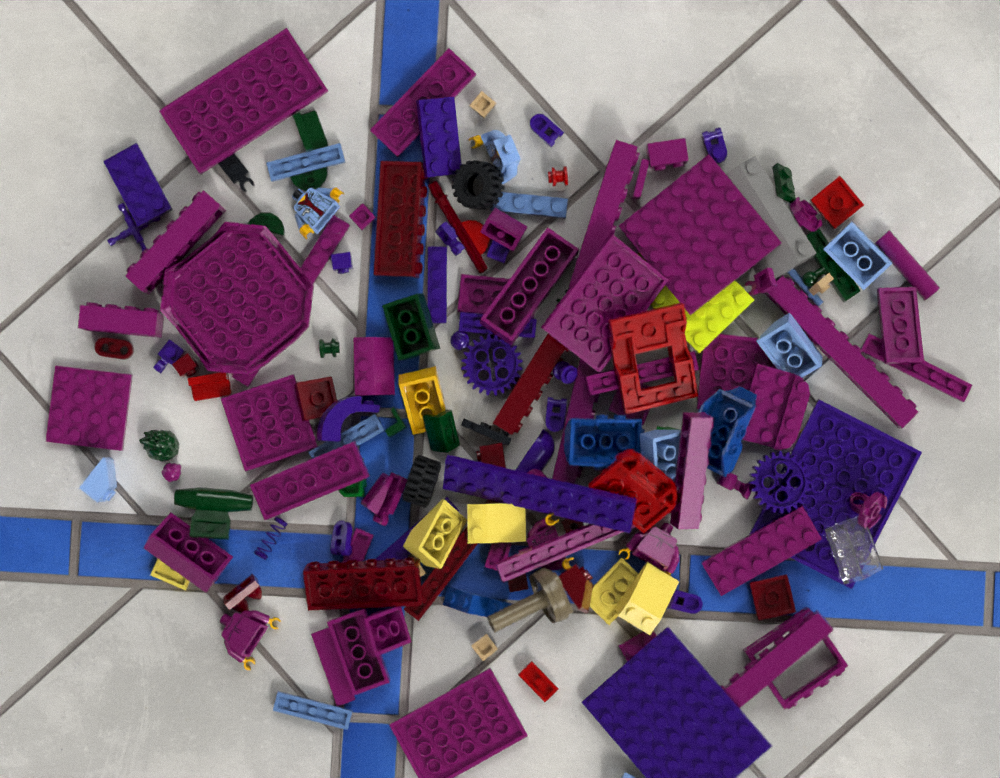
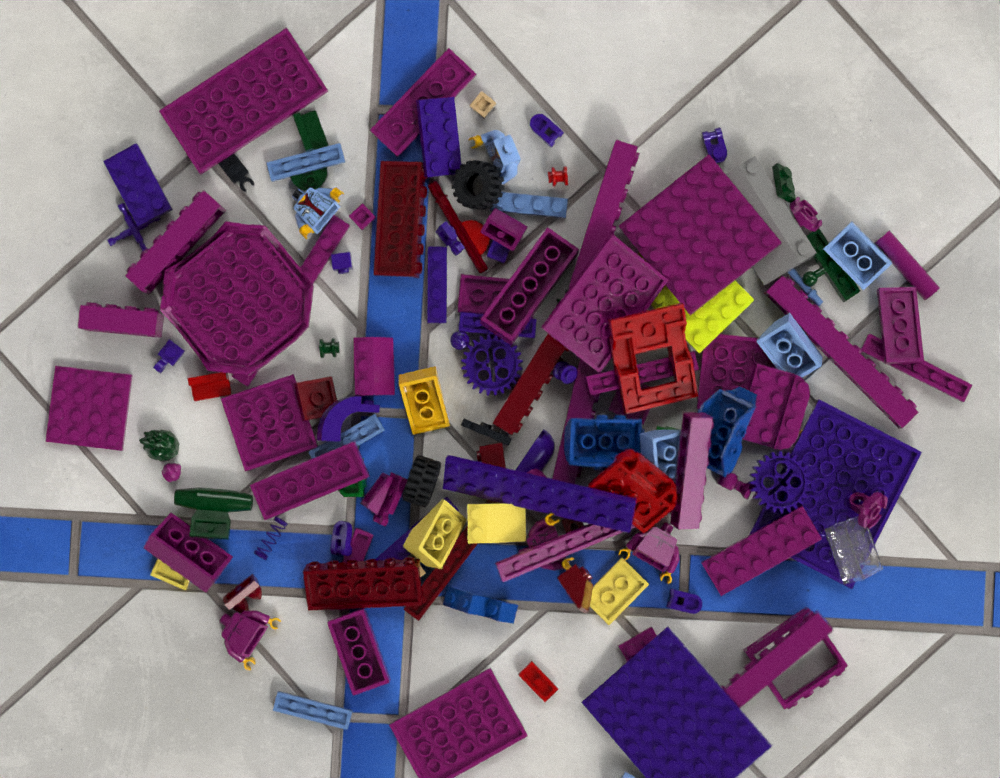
light blue slope [79,457,117,502] -> none
dark red plate [95,337,134,360] -> none
dark red plate [172,353,199,378] -> none
dark green plate [248,212,285,236] -> none
magenta tile [311,627,356,707] -> none
magenta slope [362,606,411,657] -> none
dark green brick [382,293,441,360] -> none
dark green panel [385,407,407,437] -> none
dark green panel [423,410,460,453] -> none
tan plate [471,633,498,661] -> none
magenta plate [485,542,512,571] -> none
dark tan piece [487,567,573,633] -> none
dark red plate [508,573,529,592] -> none
dark purple plate [545,397,567,432] -> none
light yellow slope [615,562,679,635] -> none
magenta tile [632,159,649,200] -> none
magenta brick [646,138,689,171] -> none
magenta plate [745,268,777,295] -> none
dark red plate [749,574,796,621] -> none
red plate [809,176,864,230] -> none
tan plate [809,273,834,296] -> none

